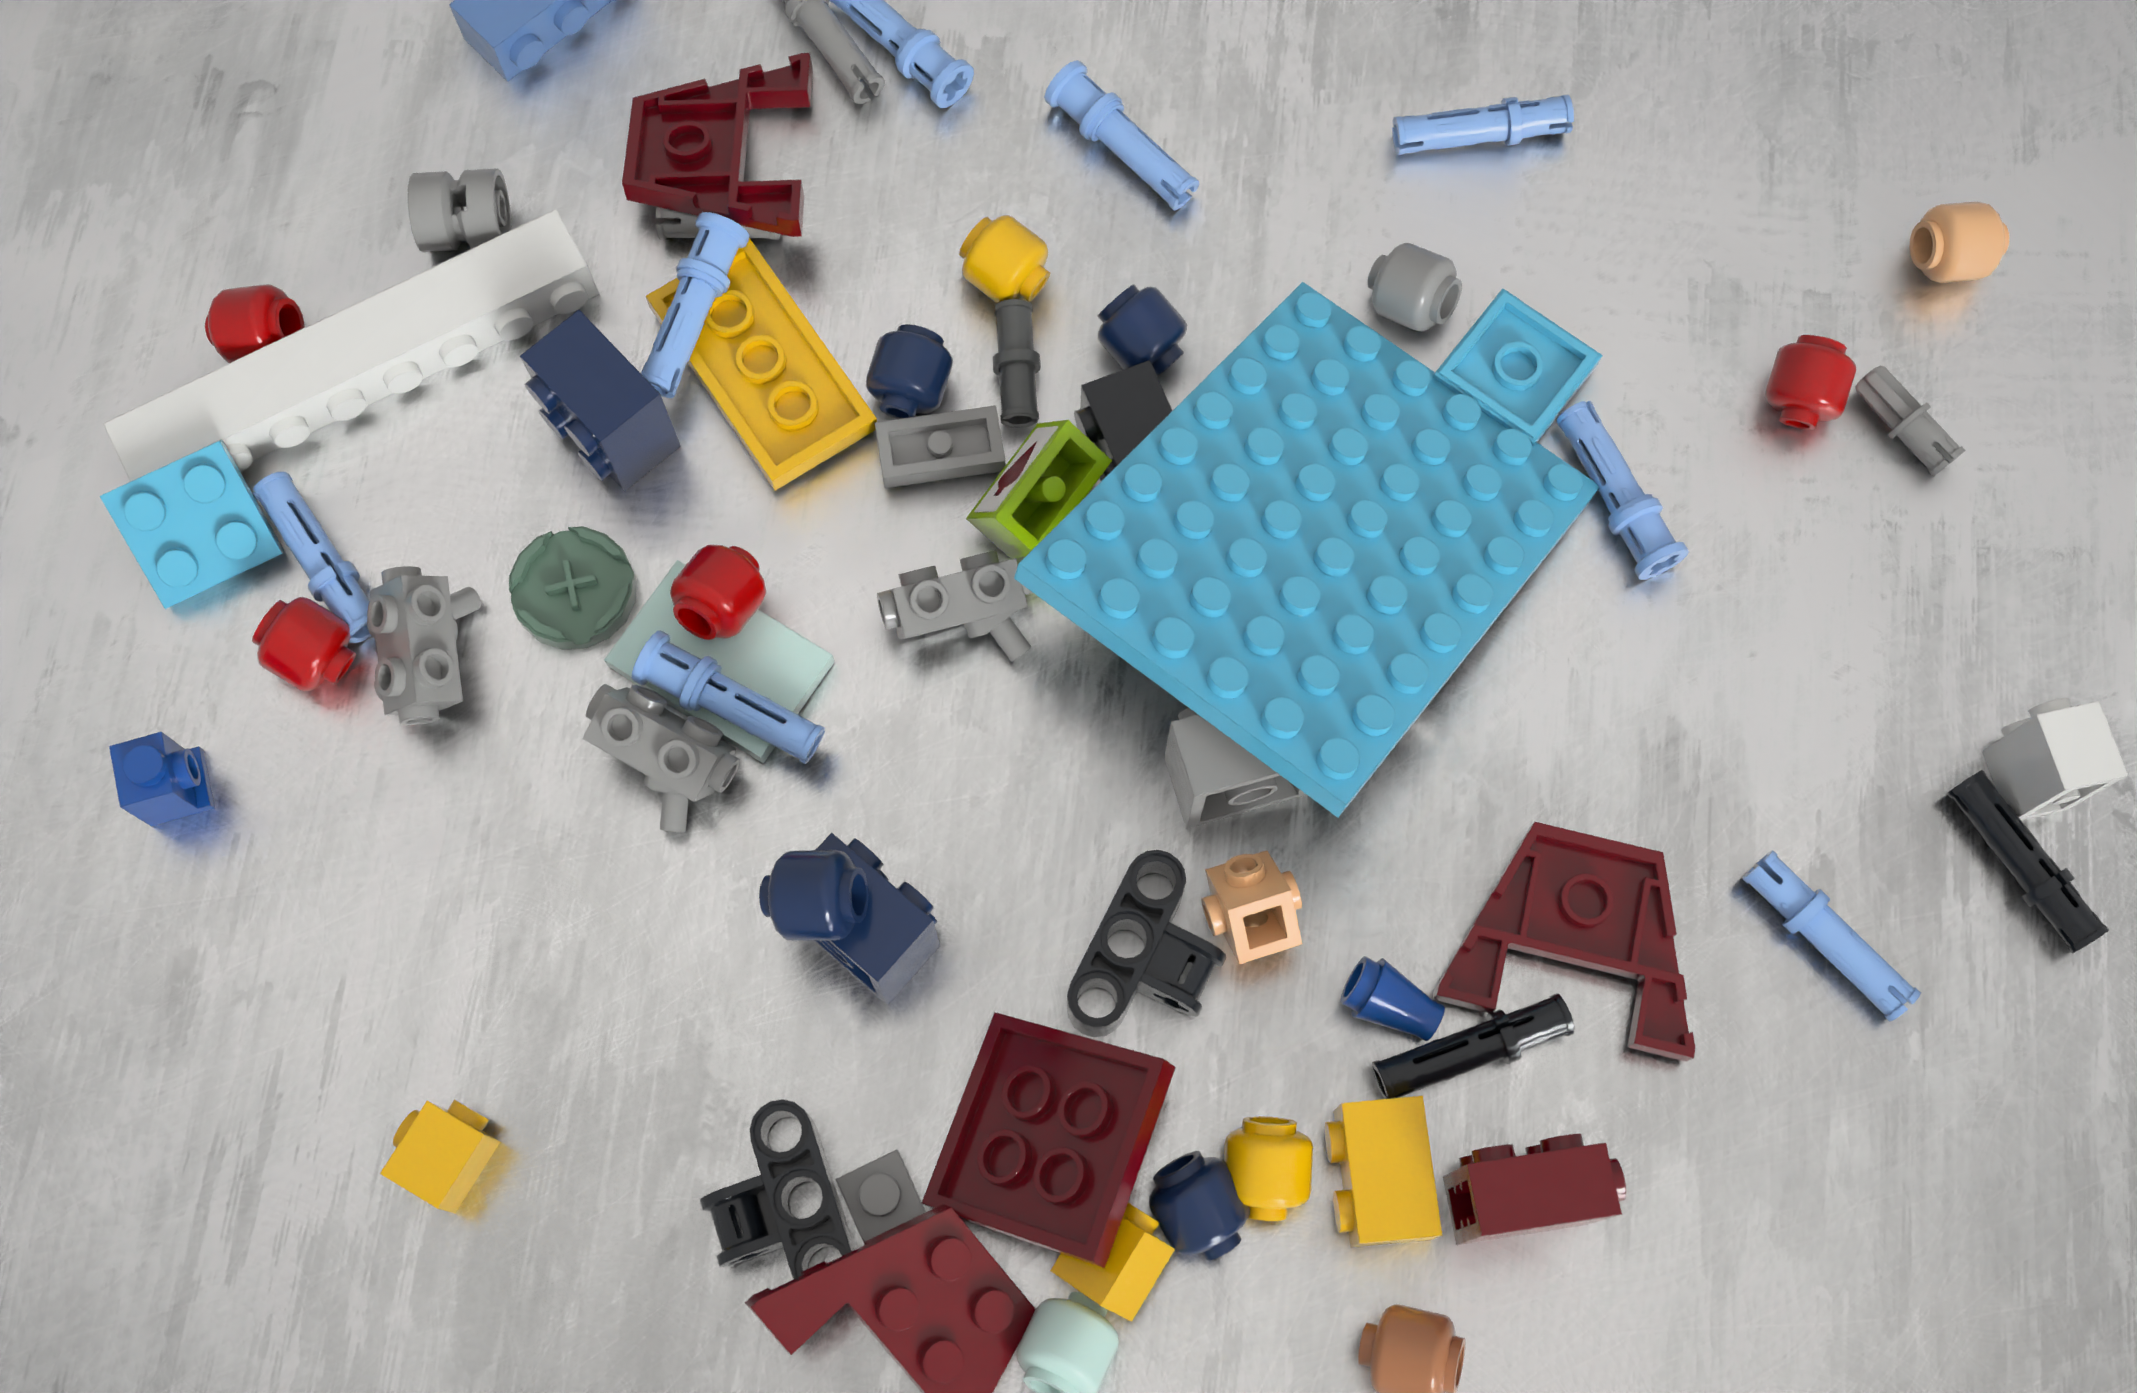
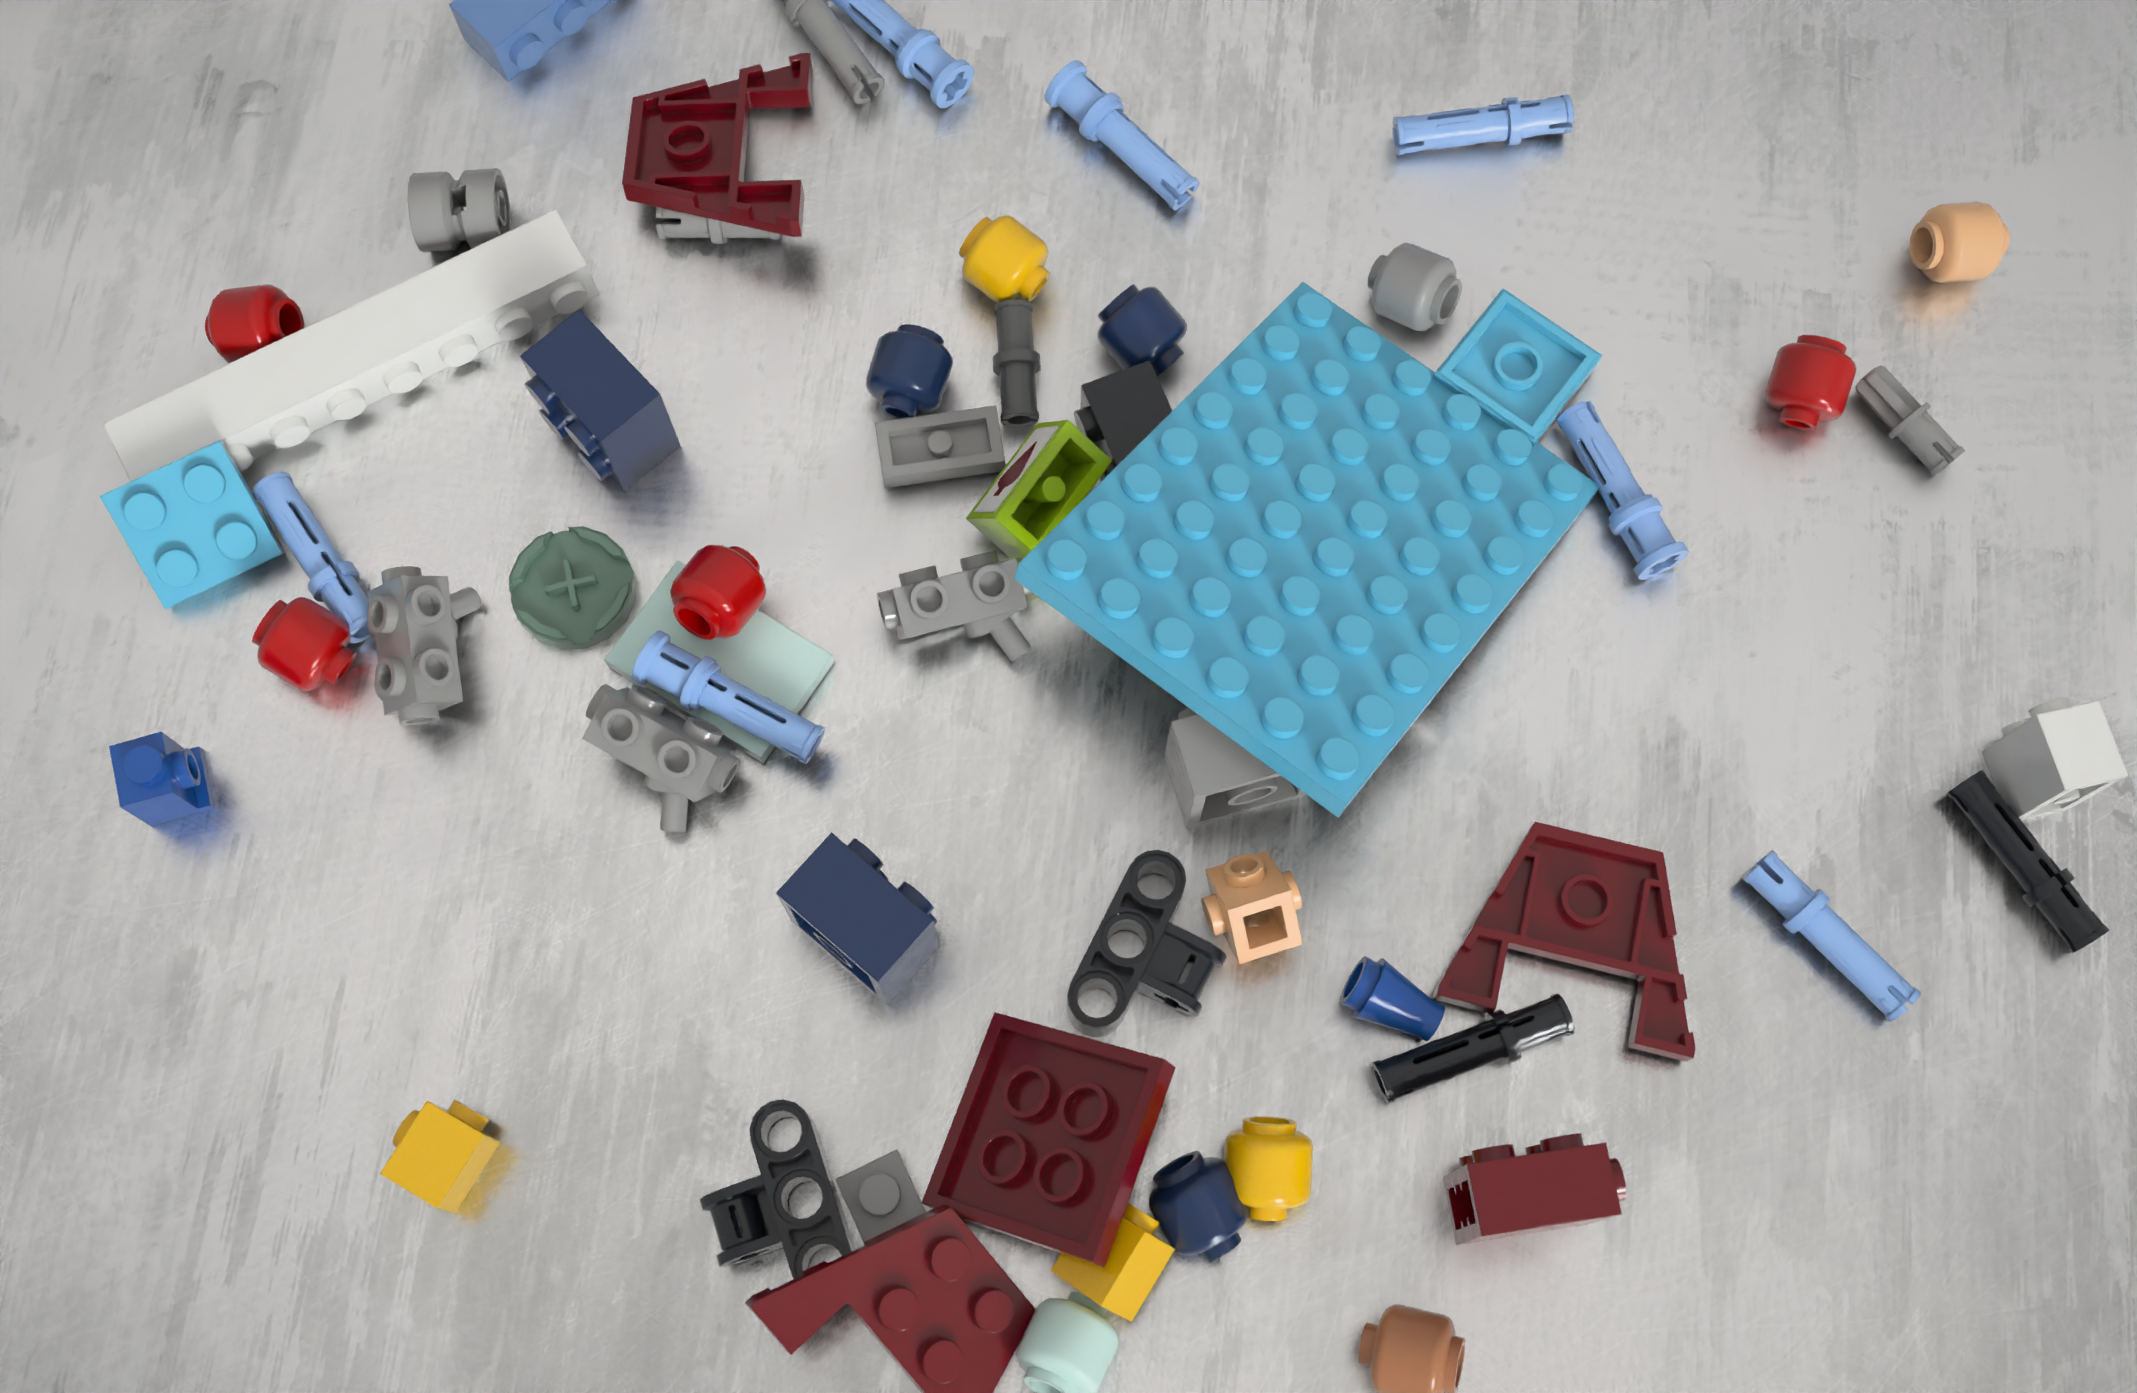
light blue pin [641,212,749,398] -> none
yellow plate [645,238,877,491] -> none
dark blue head [759,850,869,941] -> none
yellow brick [1325,1096,1442,1248] -> none

